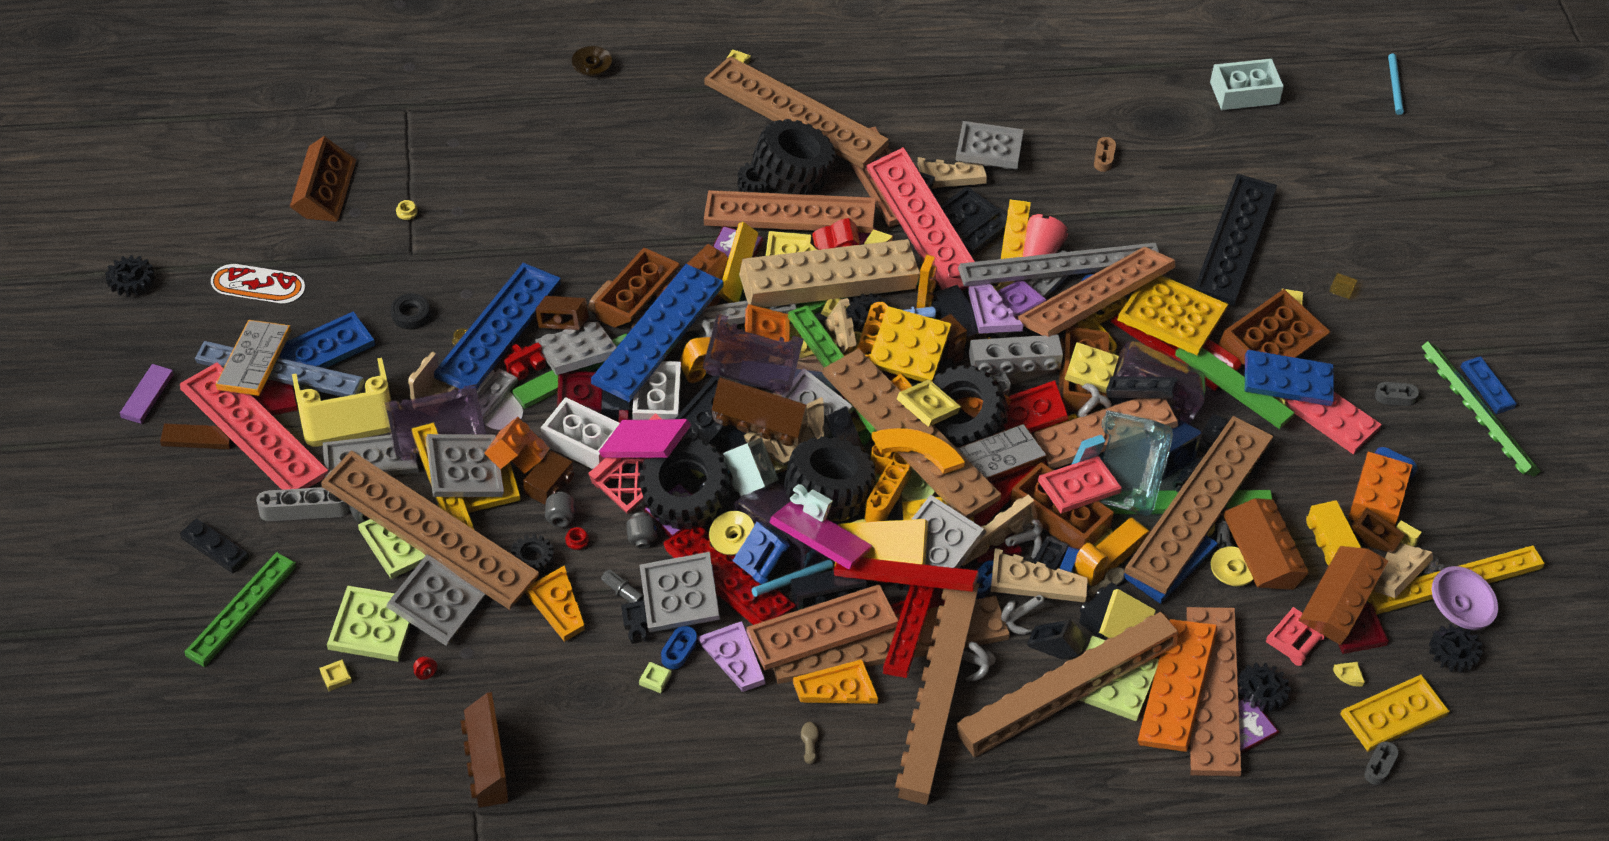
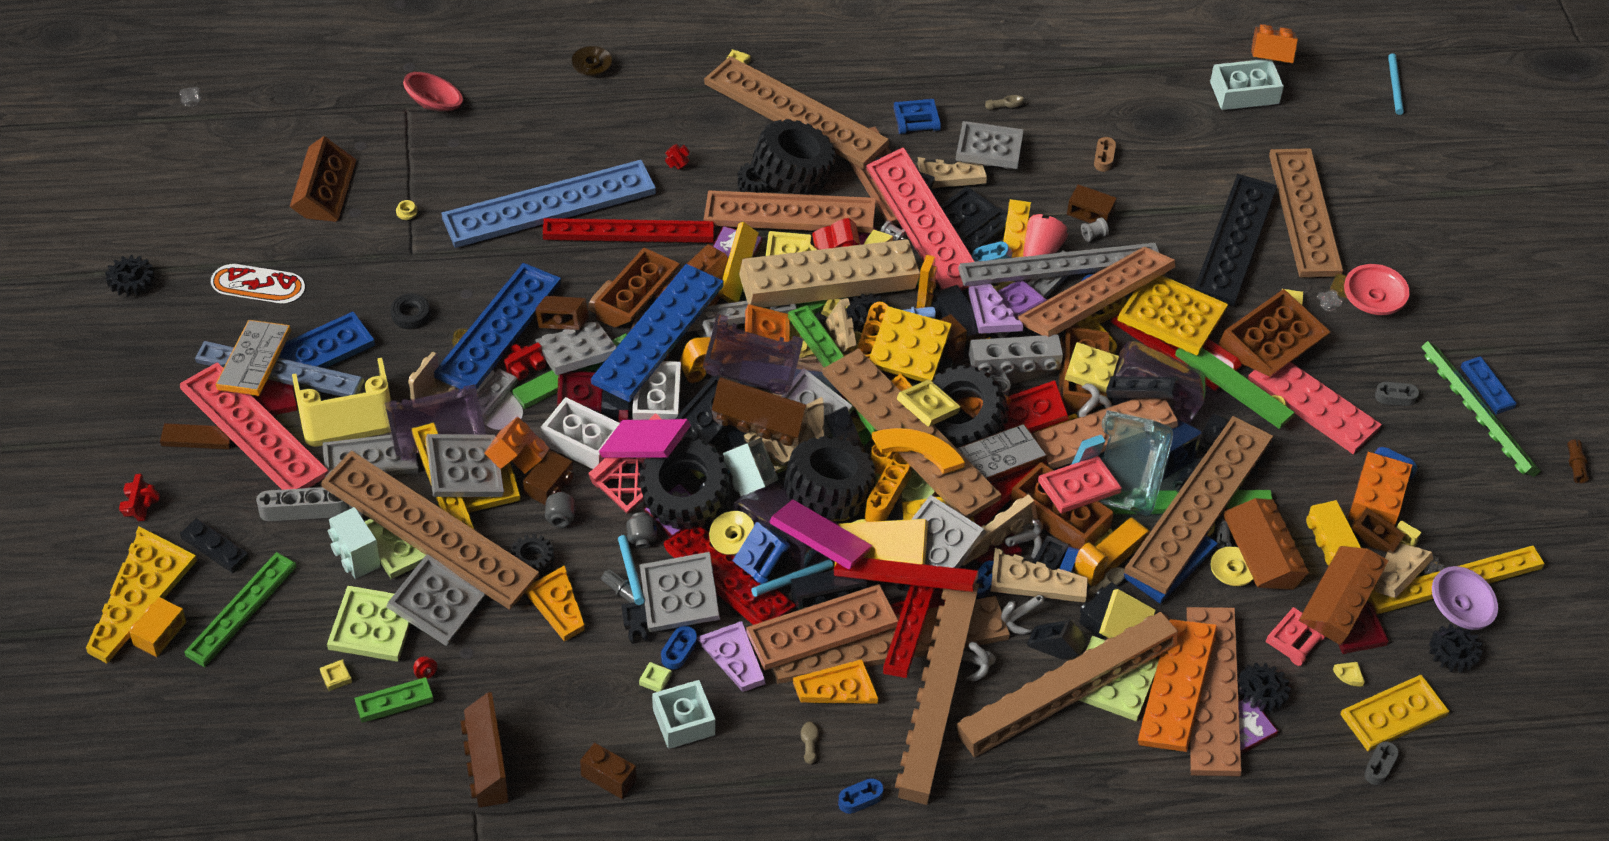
medium lavender tile [120,364,173,424] -> none
red plate [565,527,589,550] -> none
light aqua plate [790,484,832,522] -> none
blue plate [1245,350,1334,406] -> none
none -> yellow wing [86,526,197,663]
none -> red hips [119,474,160,522]
none -> light orange brick [130,597,186,657]
none -> clear plate [179,87,201,107]
none -> light aqua brick [328,507,381,579]
none -> bright green plate [355,677,433,723]
none -> coral dish [403,72,463,111]
none -> medium blue plate [441,160,656,248]
none -> red plate [543,218,714,242]
none -> reddish brown brick [580,742,636,799]
none -> medium azure bar [618,535,644,605]
none -> light aqua brick [652,680,715,749]
none -> red gear [665,144,690,169]
none -> blue beam [838,779,883,814]
none -> light grey bush [880,220,907,241]
none -> blue plate [894,99,940,134]
none -> dark azure beam [971,242,1013,262]
none -> dark tan piece [985,95,1024,110]
none -> reddish brown brick [1066,184,1117,225]
none -> light grey bush [1081,218,1109,242]
none -> orange brick [1251,24,1298,63]
none -> medium nougat plate [1269,148,1343,277]
none -> clear plate [1317,290,1343,311]
none -> coral dish [1344,264,1409,315]
none -> reddish brown pin [1567,439,1589,484]

